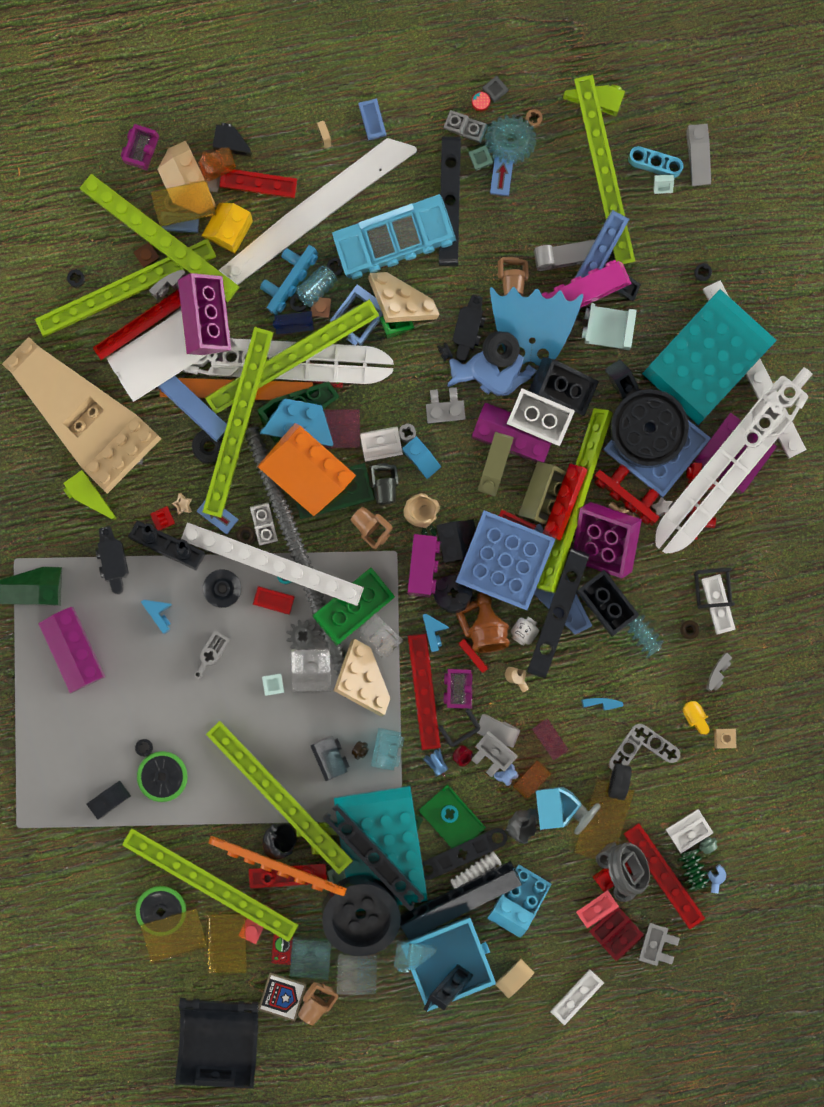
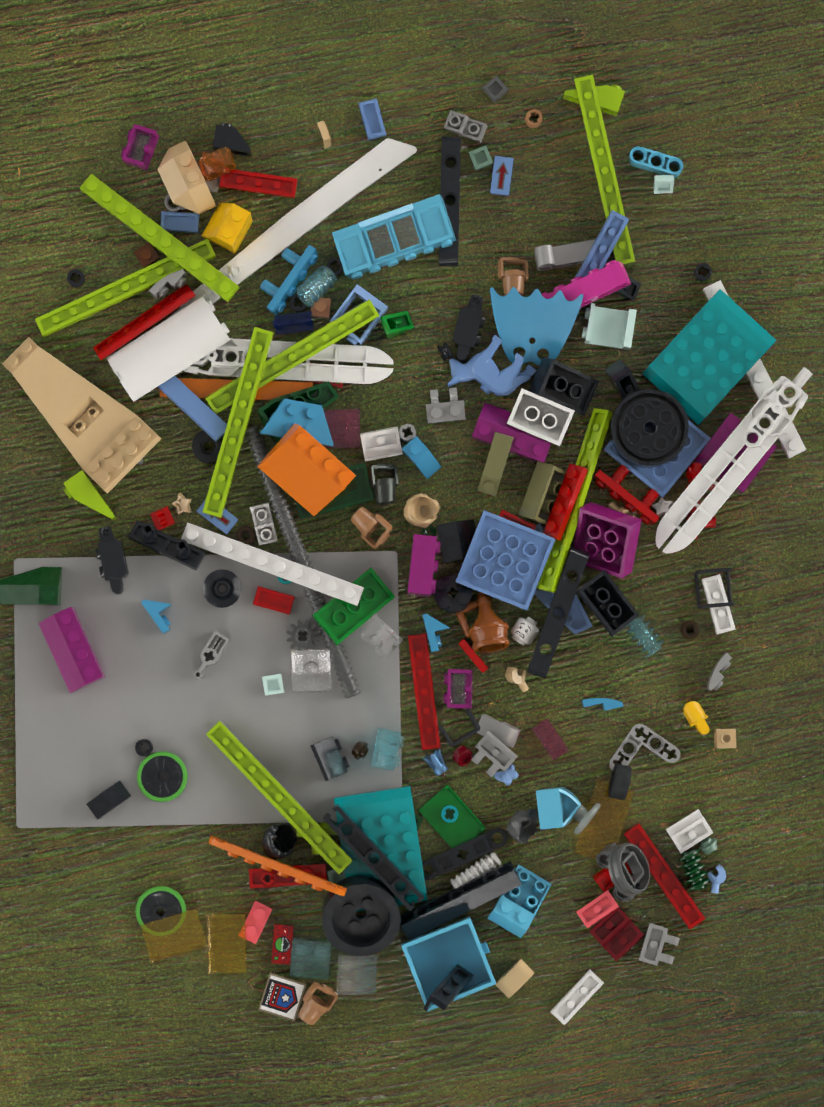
lime plate [122,828,299,942] -> none
clear yellow piece [151,180,216,227] -> none
black hinge [175,998,259,1089] -> none
magenta slope [178,273,231,355] -> none
tan plate [334,639,390,716] -> none
tan plate [368,272,440,323] -> none
clear light blue slope [394,940,437,973] -> none
coral tile [471,91,491,112] -> none
black tyre [483,331,520,367] -> none
clear light blue gear [485,114,536,165] -> none
clear orange beam [513,760,551,800] -> none
light grey slope [686,124,711,186] -> none

